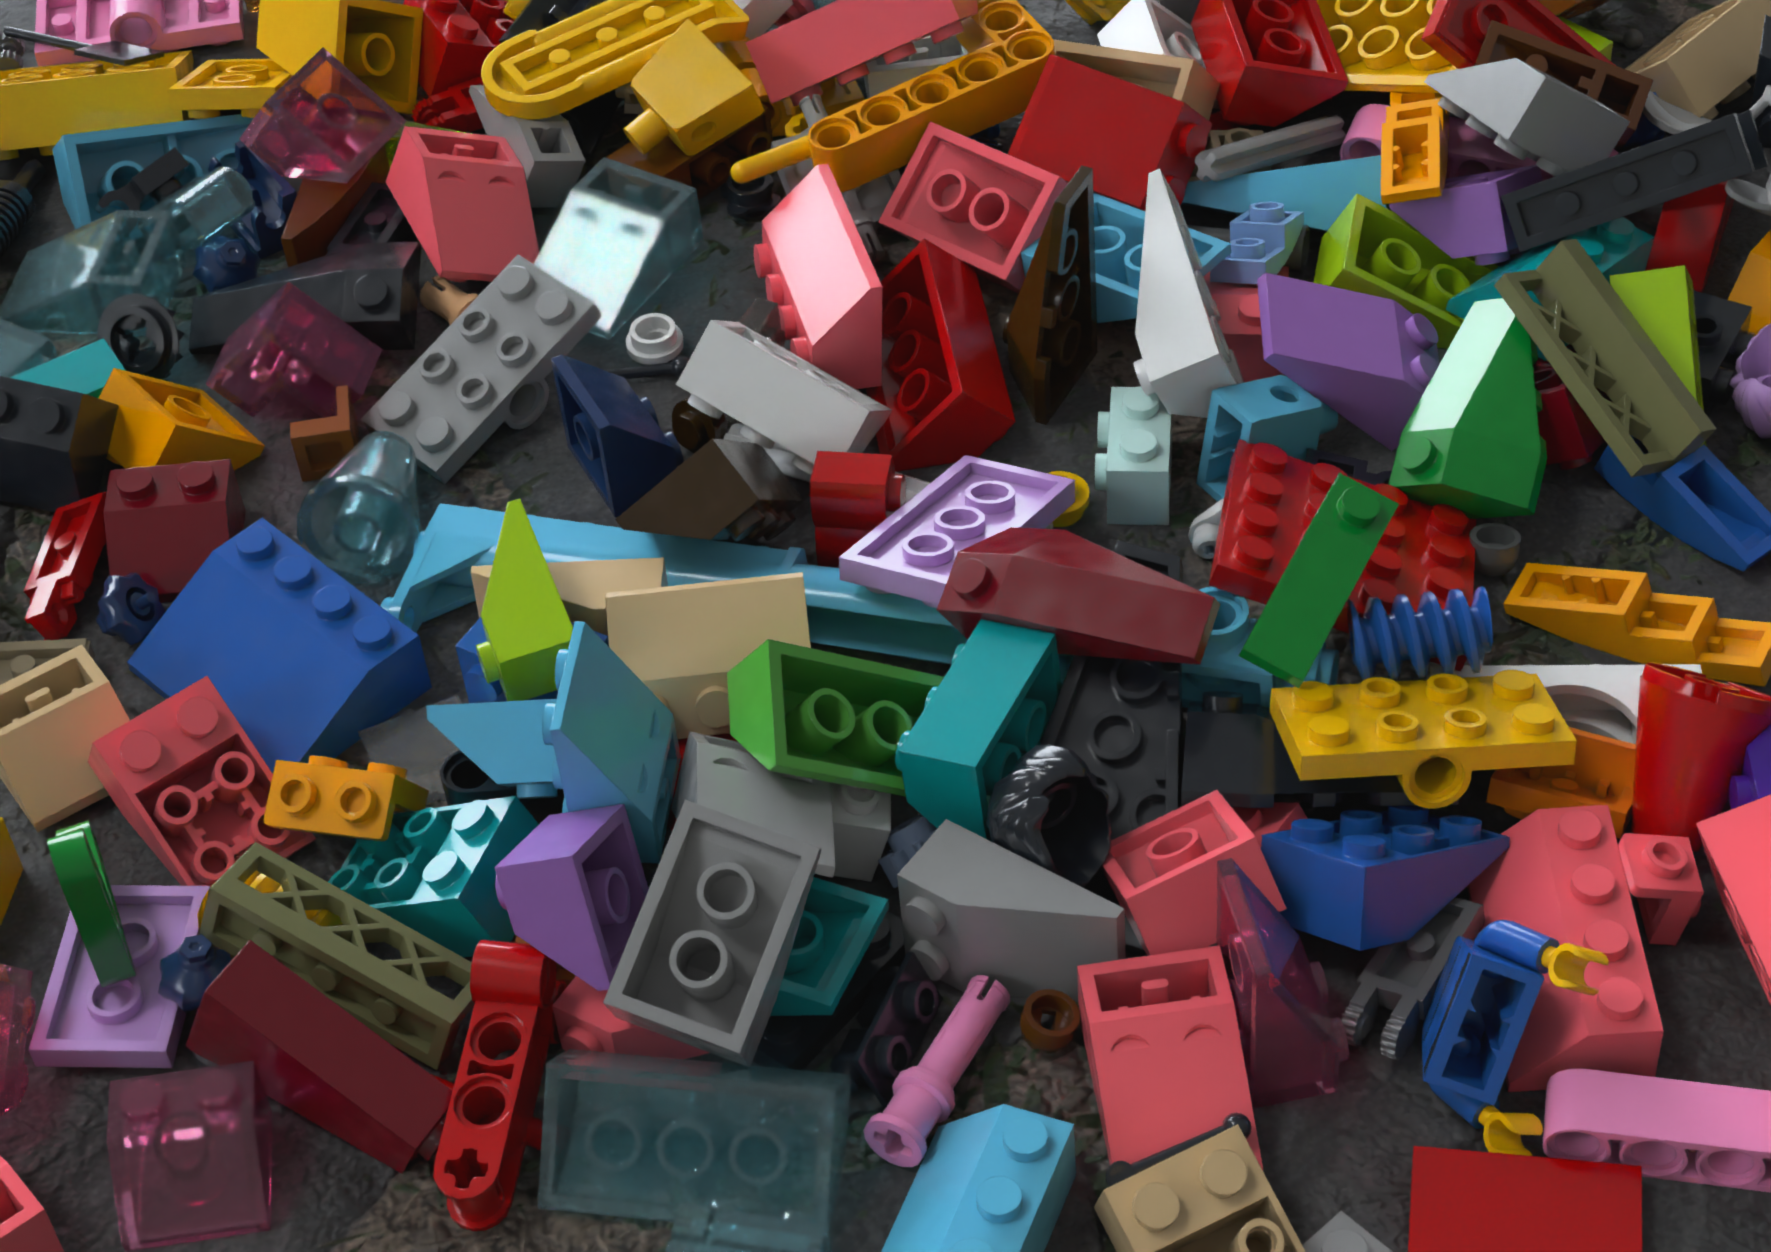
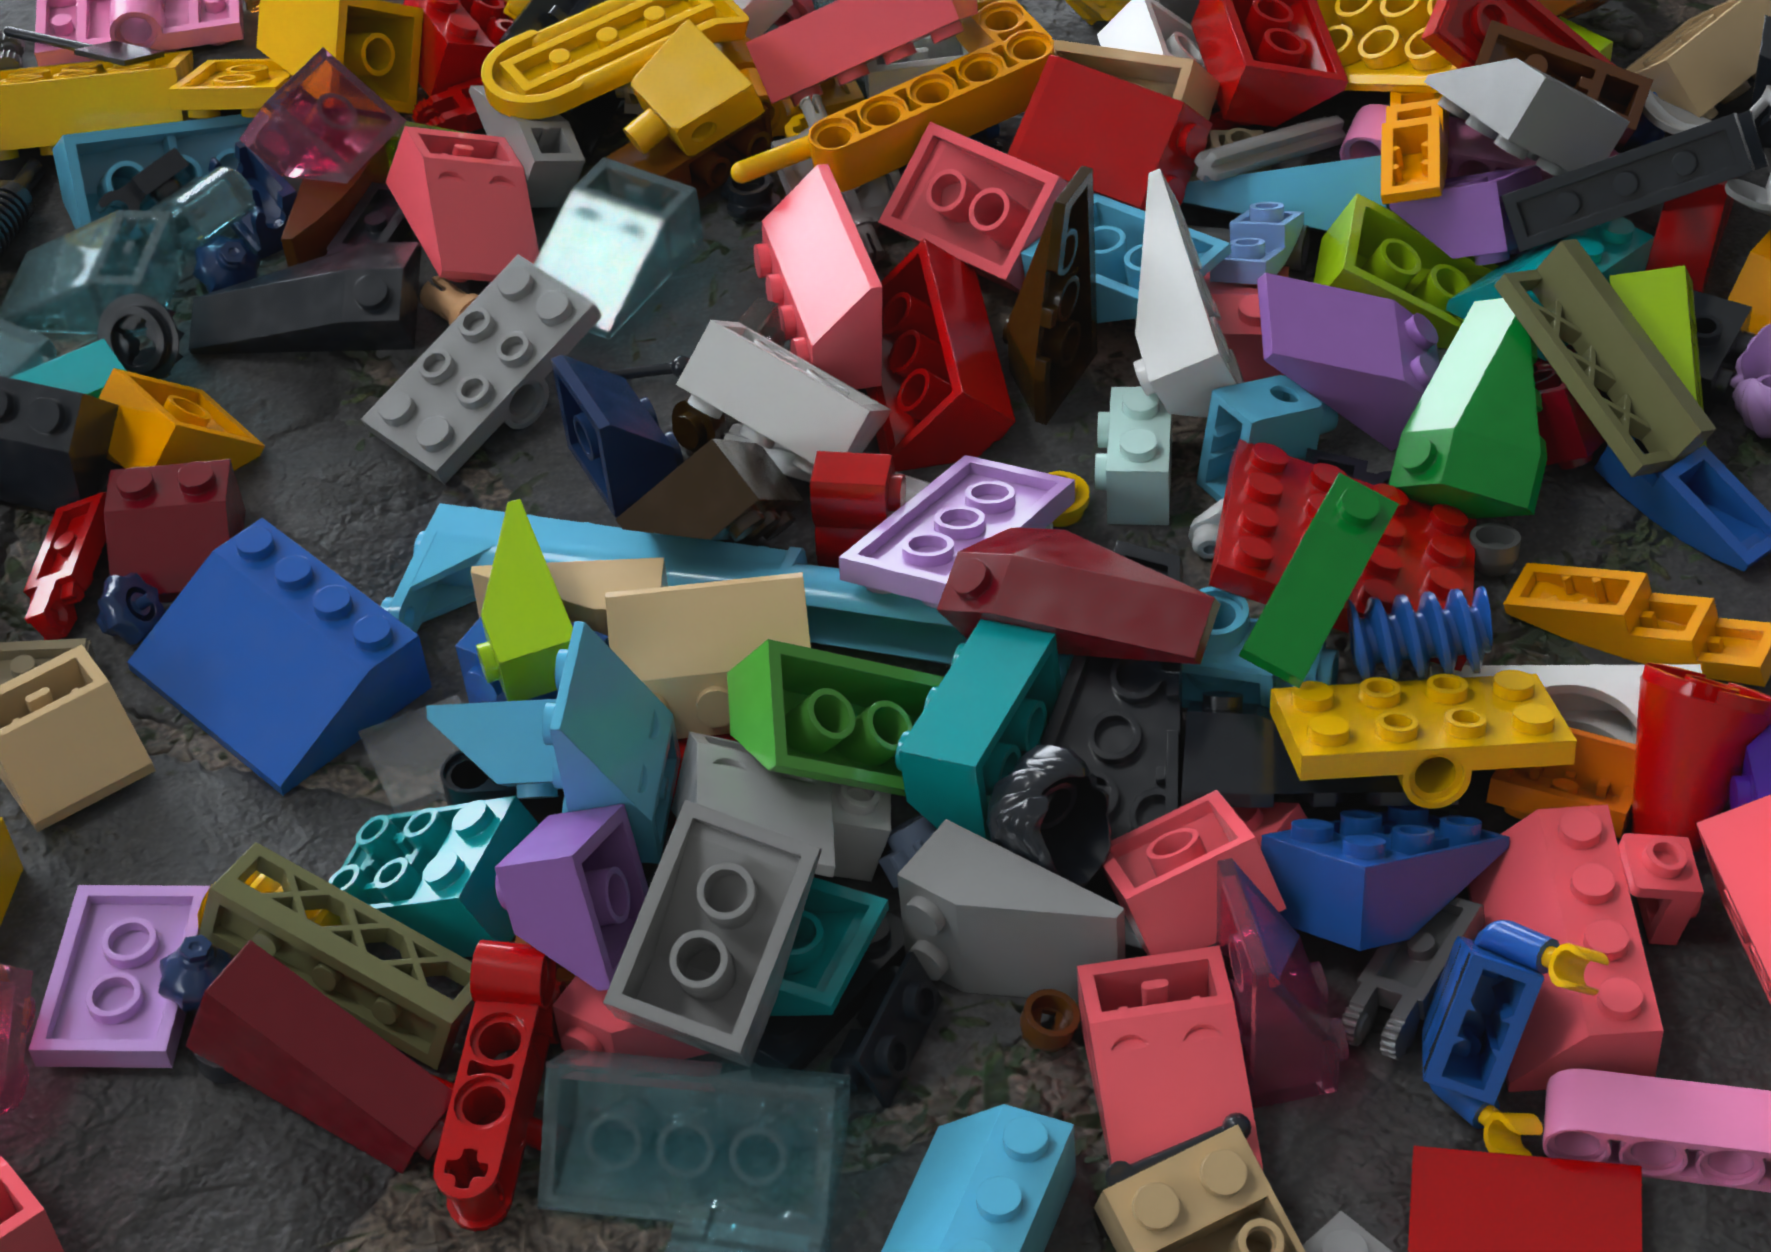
green beam [47,820,136,988] -> none
coral slope [88,676,316,887] -> none
clear pink slope [107,1061,272,1251] -> none
clear pink brick [206,282,382,418] -> none
light orange bracket [264,755,429,842] -> none
dark orange panel [290,385,361,482] -> none
clear light blue cone [297,431,421,585] -> none
white plate [626,313,684,365] -> none
bright pink pin [864,975,1010,1167] -> none

